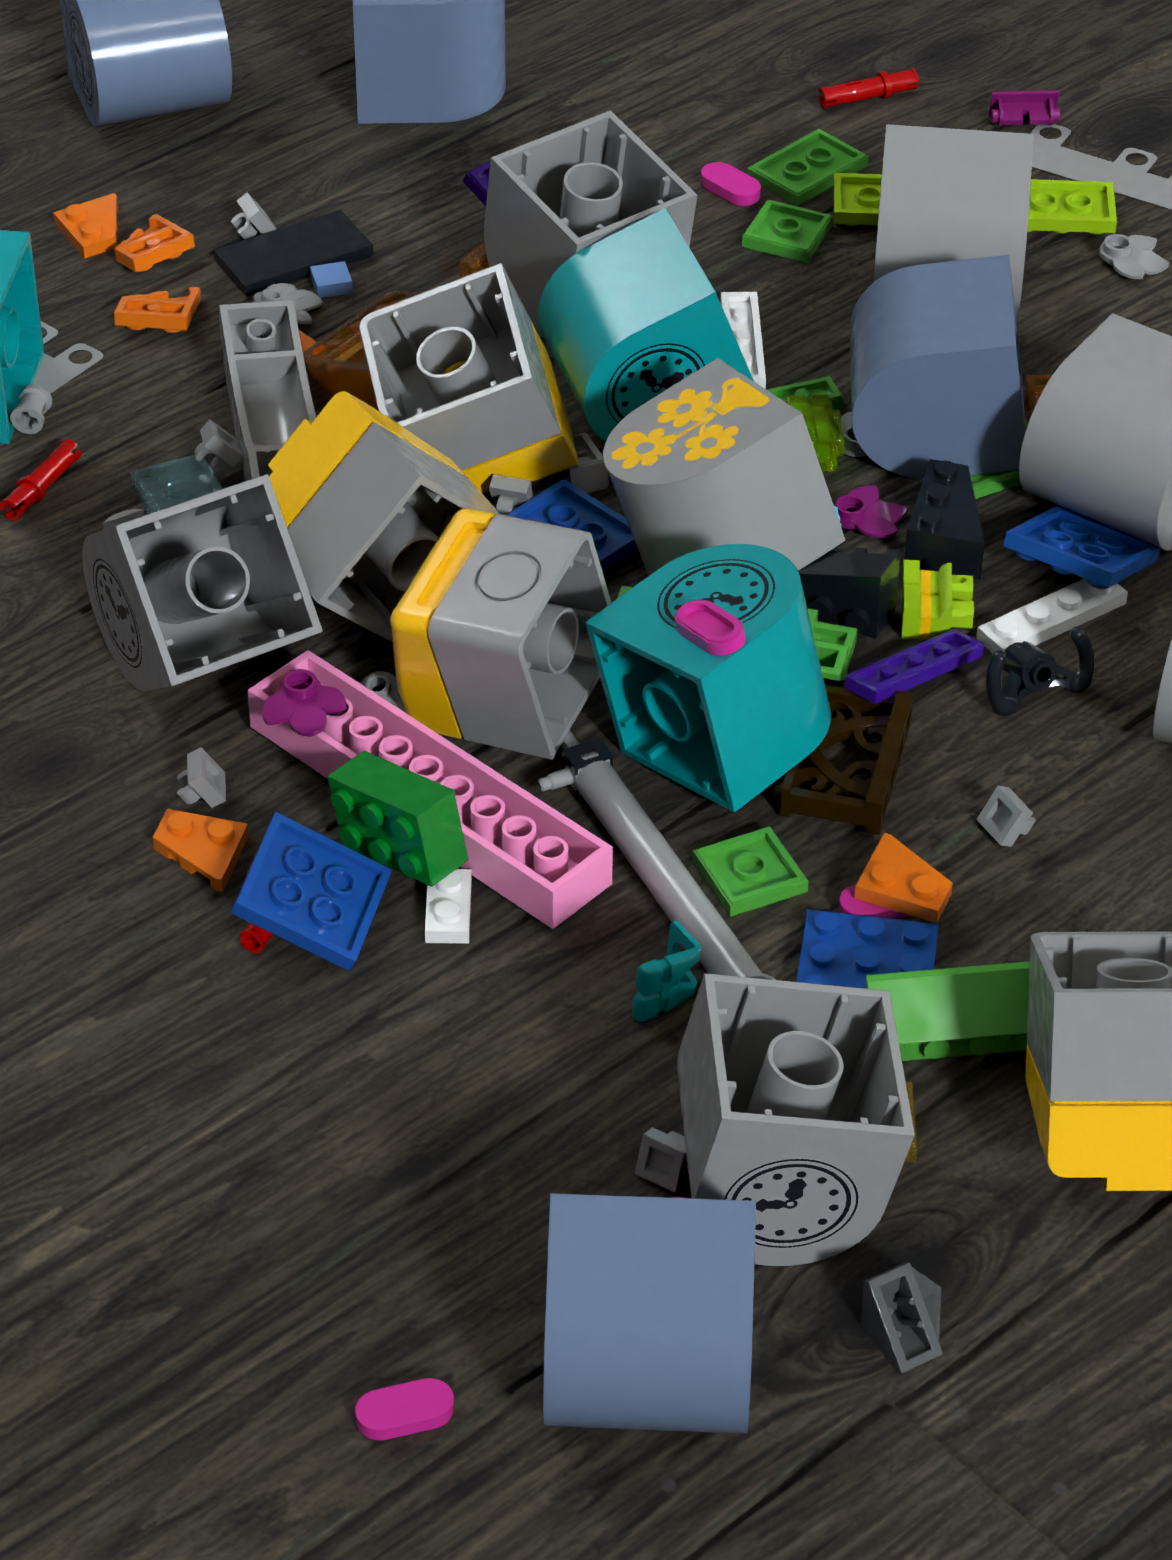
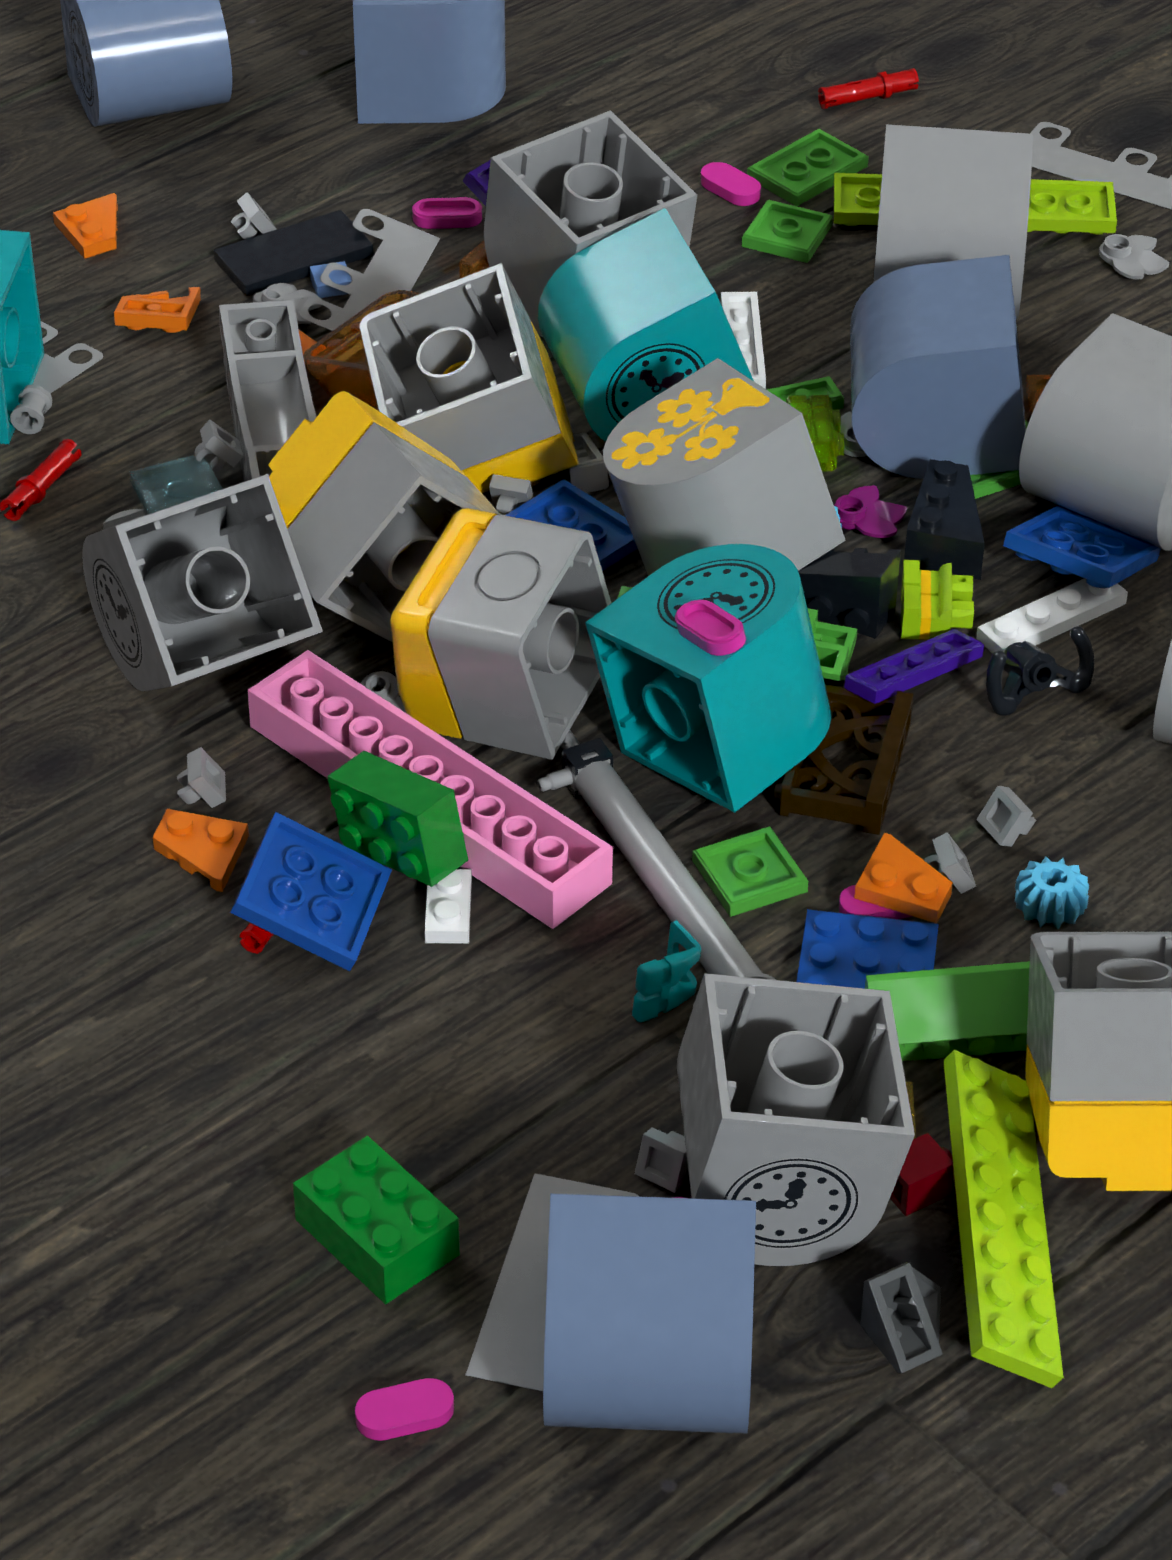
orange wing [114,214,195,272] -> none
magenta plate [262,669,346,737] -> none
magenta hinge [988,90,1060,126] -> none
none -> green brick [293,1135,460,1305]
none -> light grey piece [299,209,440,343]
none -> dark pink tile [412,197,482,229]
none -> light grey piece [466,1173,639,1391]
none -> dark red brick [890,1133,954,1216]
none -> light grey tile [924,832,976,894]
none -> lime plate [943,1050,1064,1388]
none -> medium azure gear [1015,856,1089,929]

